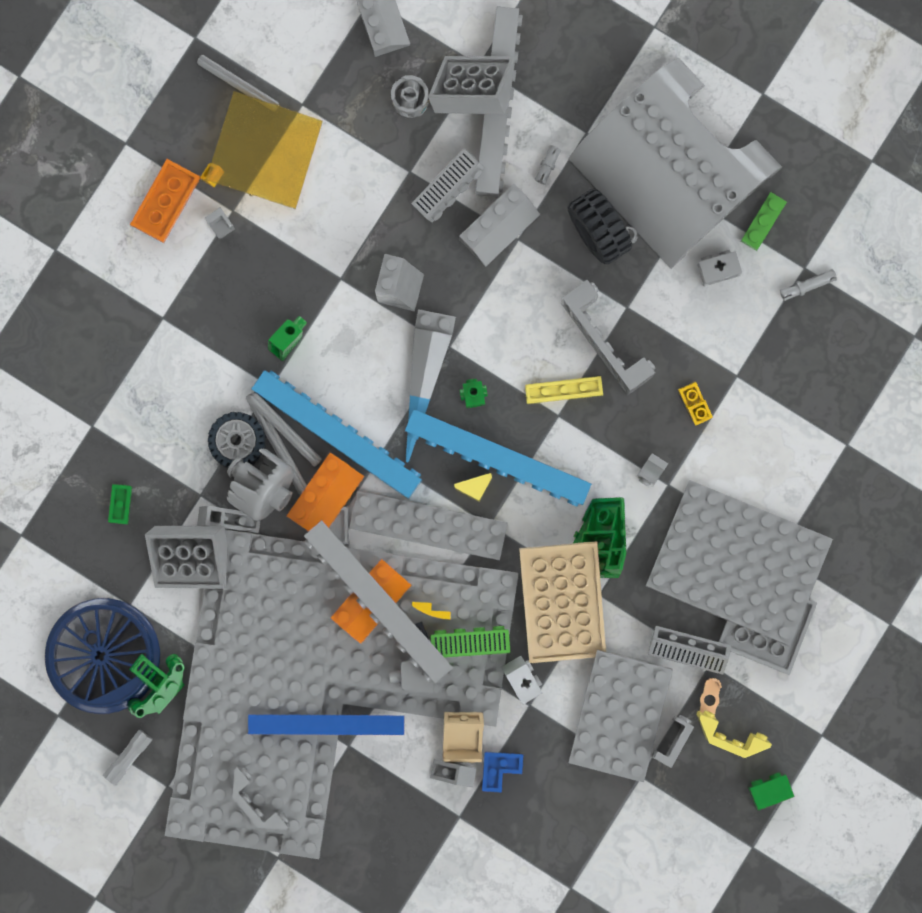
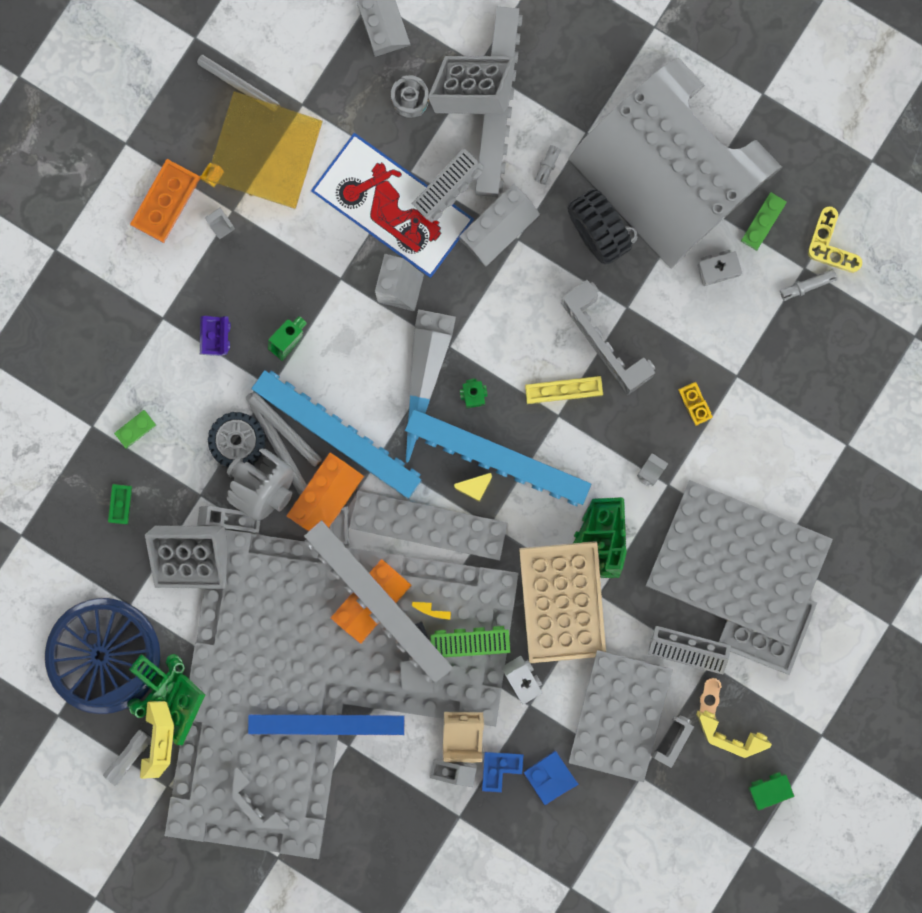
none -> bright green plate [114,410,157,449]
none -> light yellow slope [140,701,174,779]
none -> green plate [167,675,205,746]
none -> dark purple bracket [199,316,231,356]
none -> sticker [311,133,474,278]
none -> blue plate [523,751,579,805]
none -> light yellow beam [808,207,862,273]

